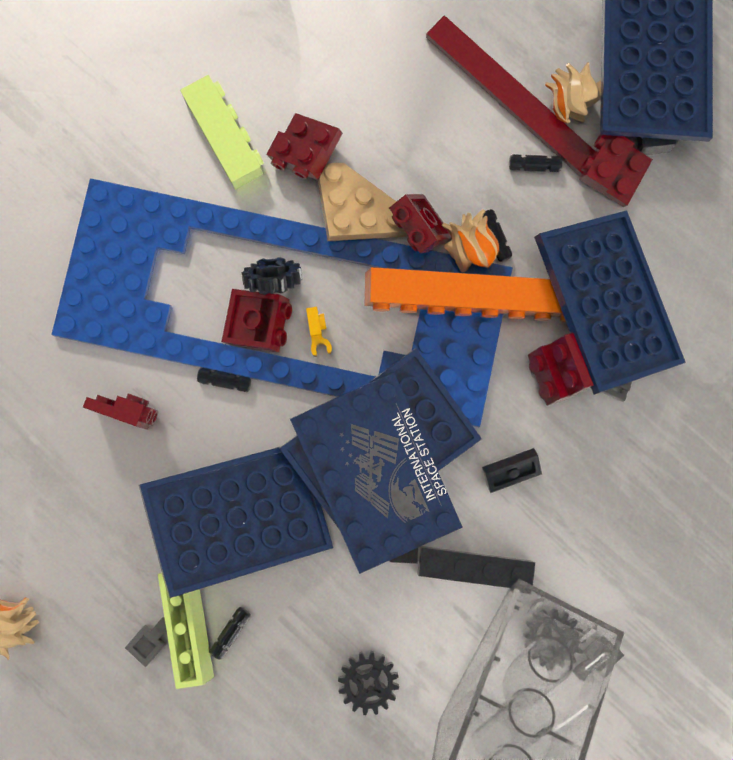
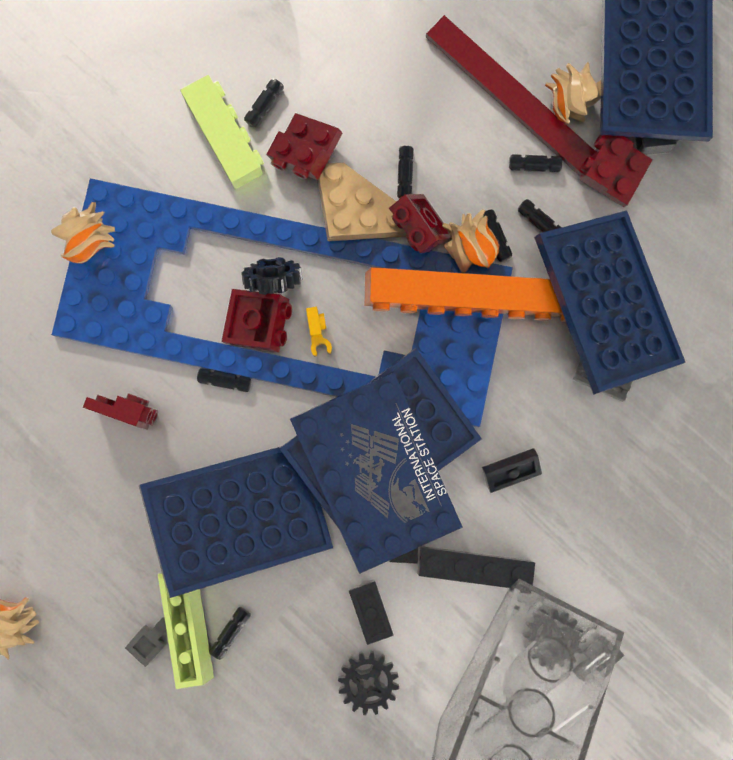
dark red plate [528,333,594,406] -> none
none -> tan hair [51,202,115,263]
none -> black axle [244,79,284,127]
none -> black plate [349,581,394,645]
none -> black axle [397,146,414,198]
none -> black axle [518,199,562,232]

